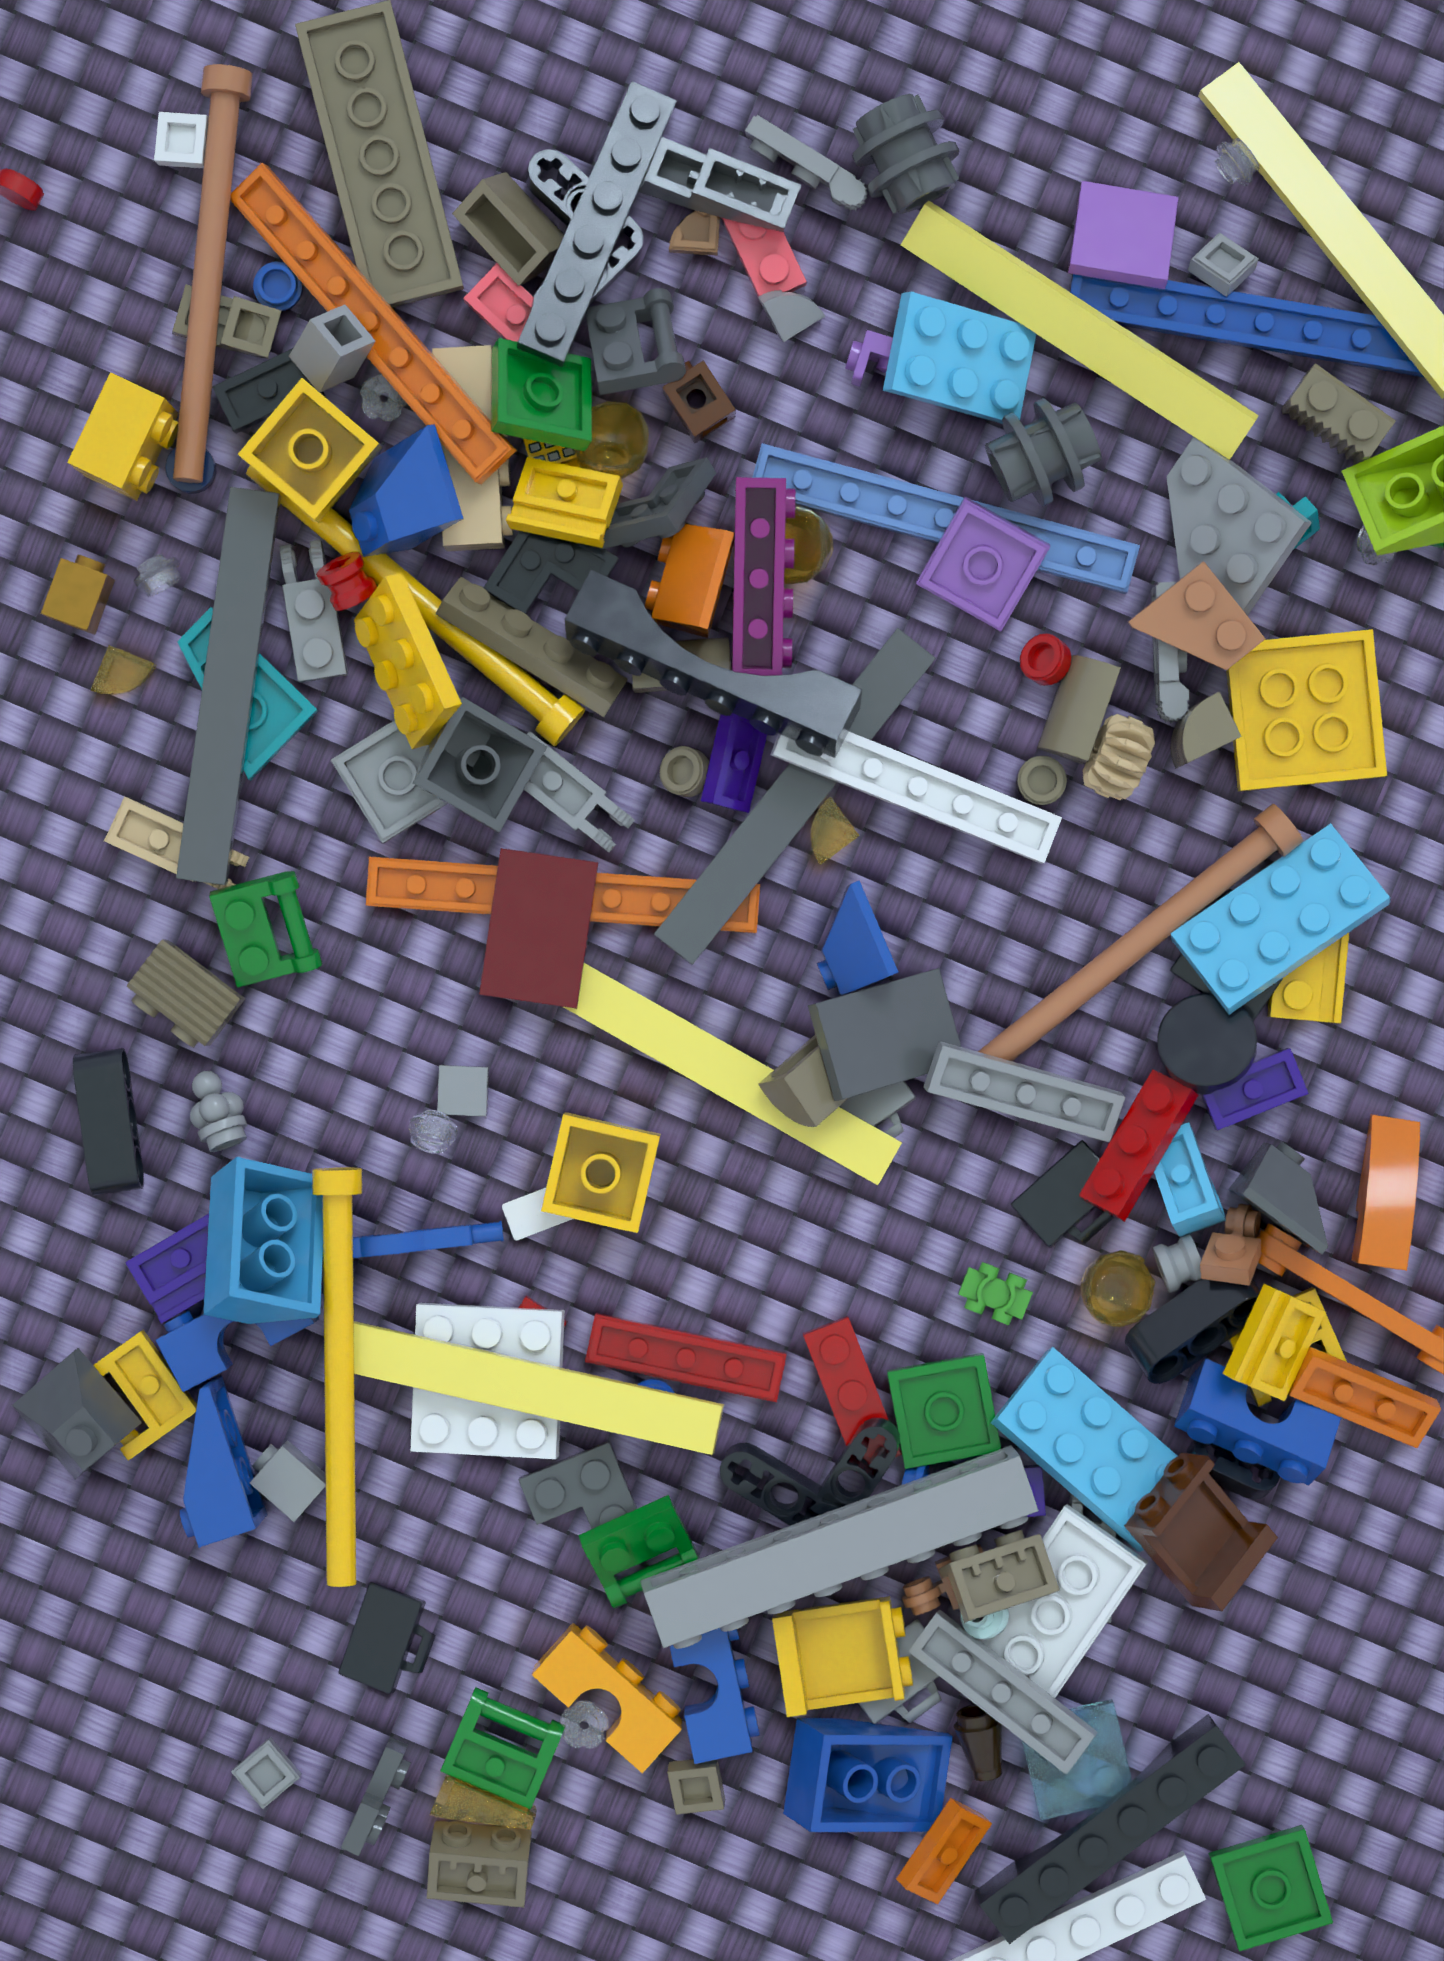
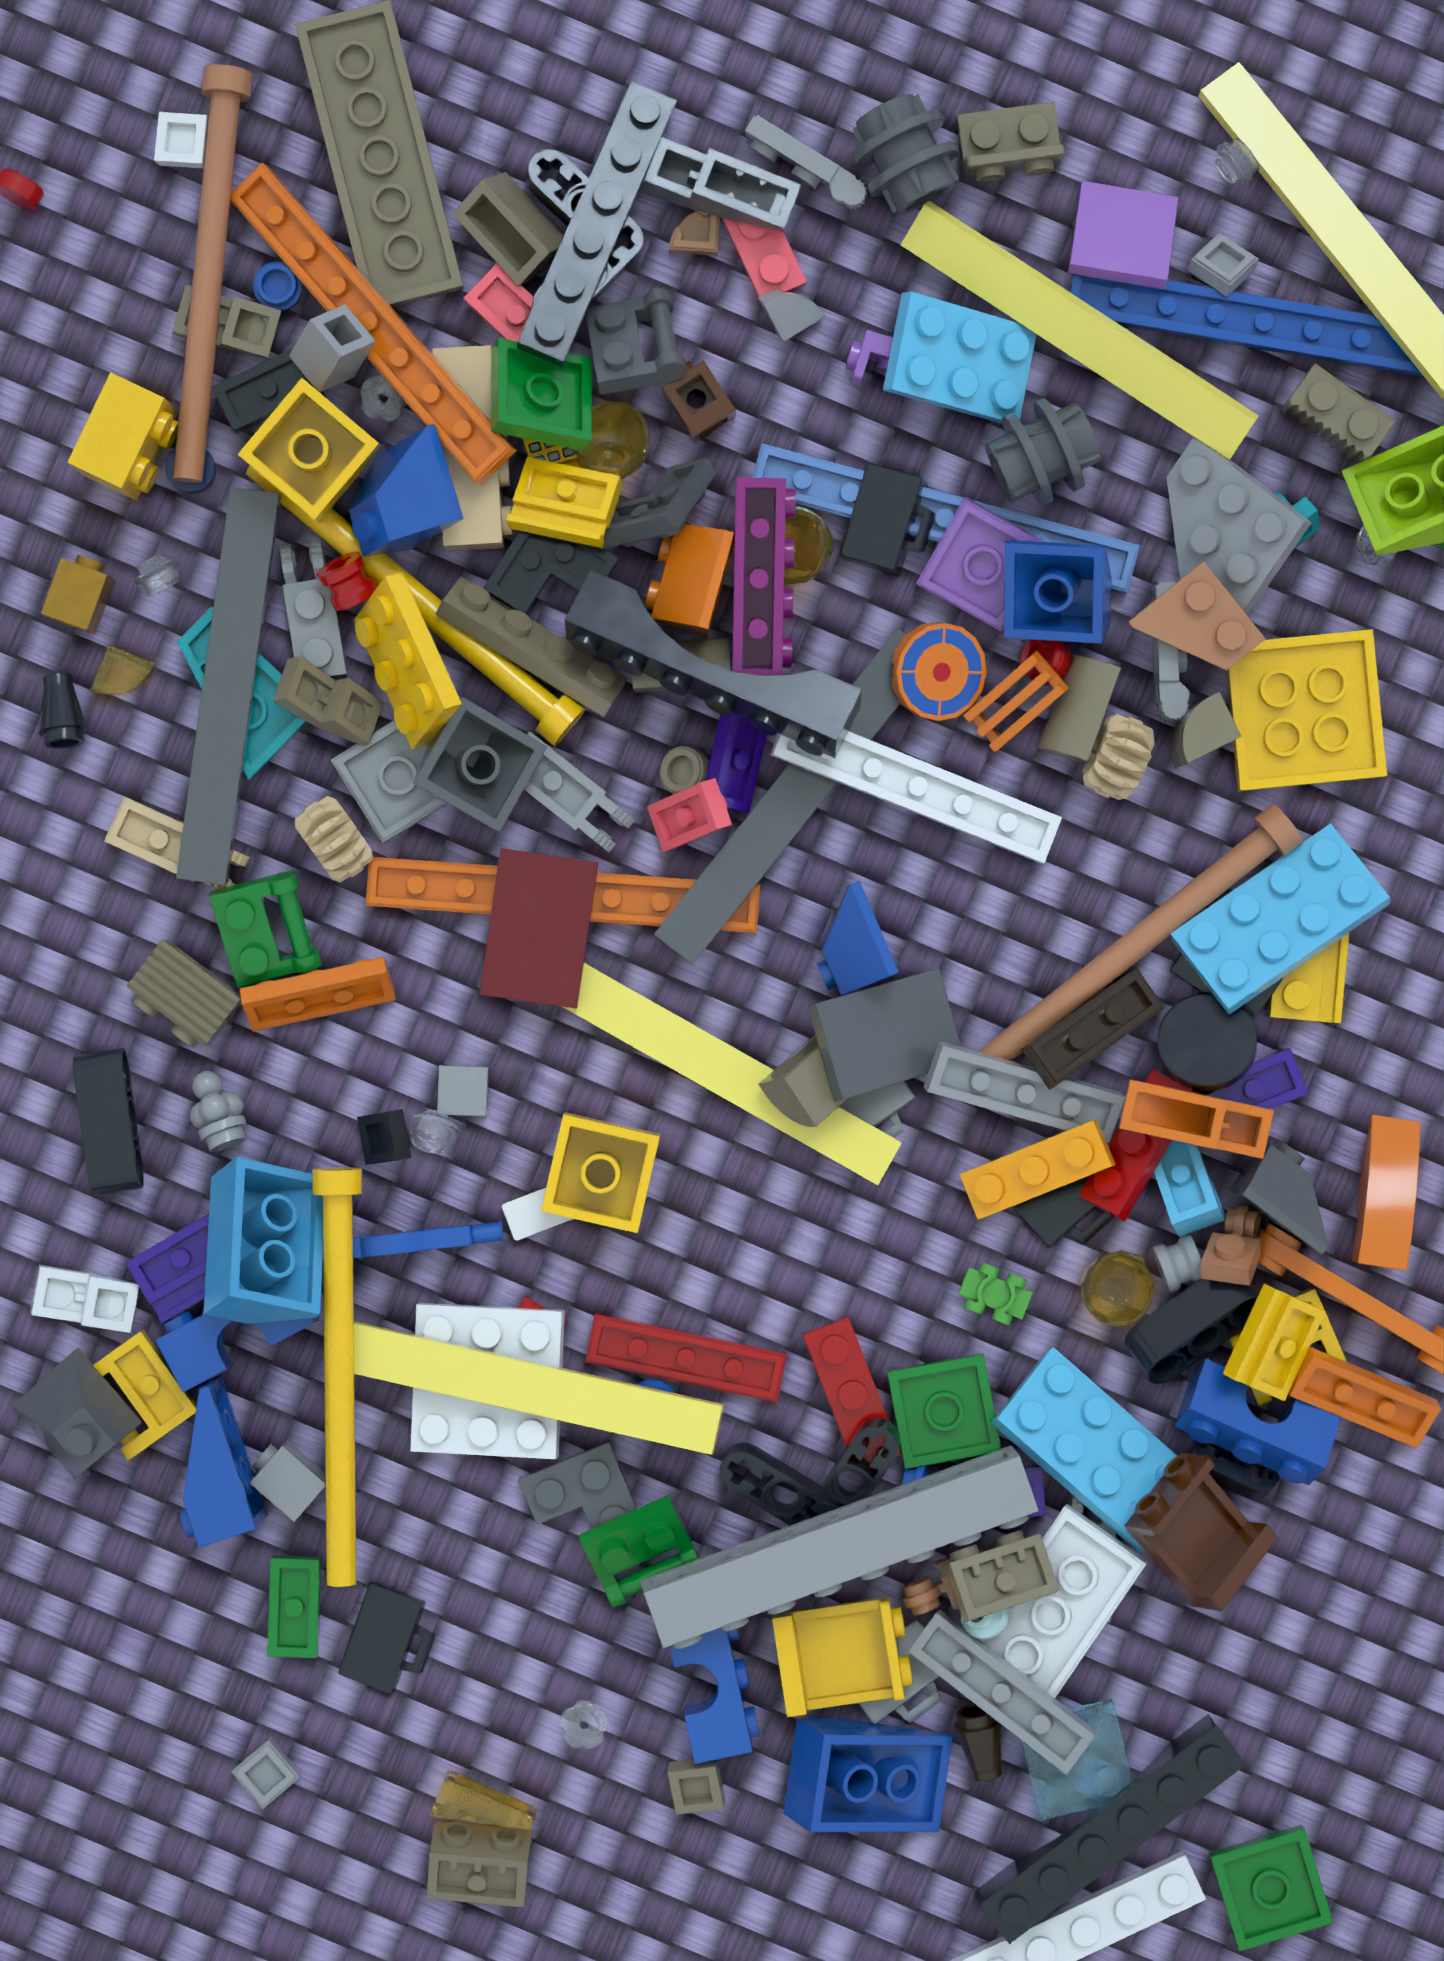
dark grey plate [341,1737,411,1856] -> none
green plate [440,1687,566,1809] -> none
light orange arch [532,1623,682,1773] -> none
clear yellow tile [811,797,860,865] -> none
orange plate [896,1798,992,1905] -> none
dark tan tile [1016,756,1067,805] -> none
none -> white slope [30,1264,139,1333]
none -> black cone [38,673,88,749]
none -> orange plate [240,957,396,1032]
none -> green plate [267,1555,322,1658]
none -> dark tan slope [273,656,383,746]
none -> tan gear [295,796,373,882]
none -> black plate [357,1109,411,1165]
none -> coral plate [647,778,732,852]
none -> black piece [839,463,936,576]
none -> tile [891,622,987,721]
none -> dark tan bracket [956,102,1065,182]
none -> light orange plate [959,1119,1116,1220]
none -> orange tile [963,651,1069,752]
none -> blue slope [1004,540,1112,644]
none -> dark brown tile [1021,968,1165,1090]
none -> orange slope [1119,1079,1274,1159]

